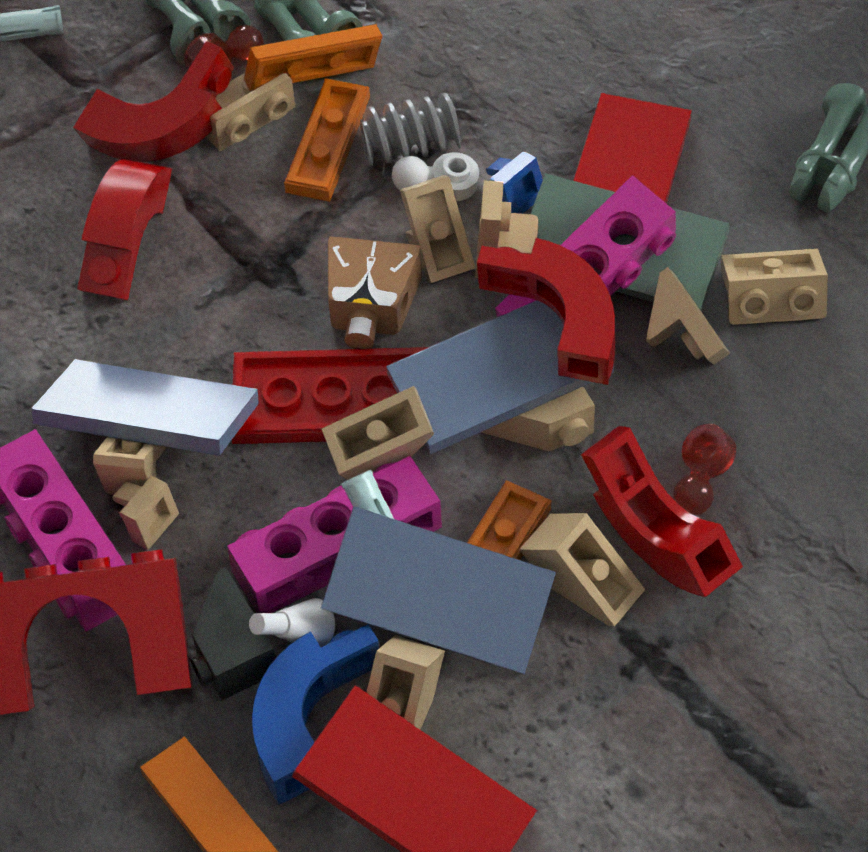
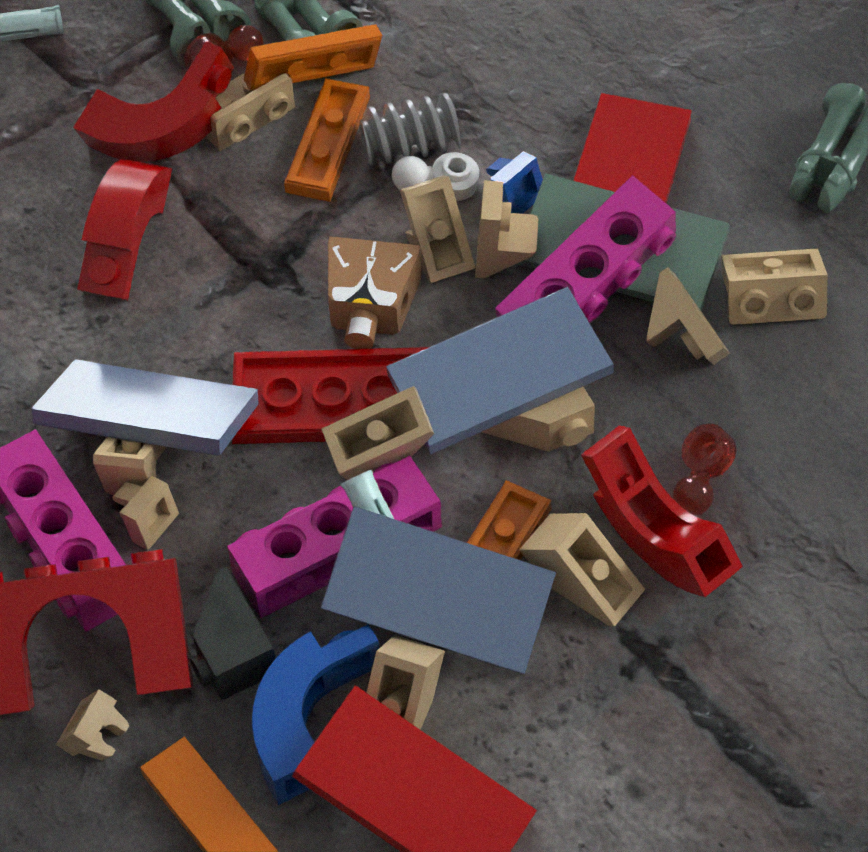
white cone [249,598,335,647] -> none
red arch [477,238,615,385] -> none
none -> tan tile [56,689,129,761]

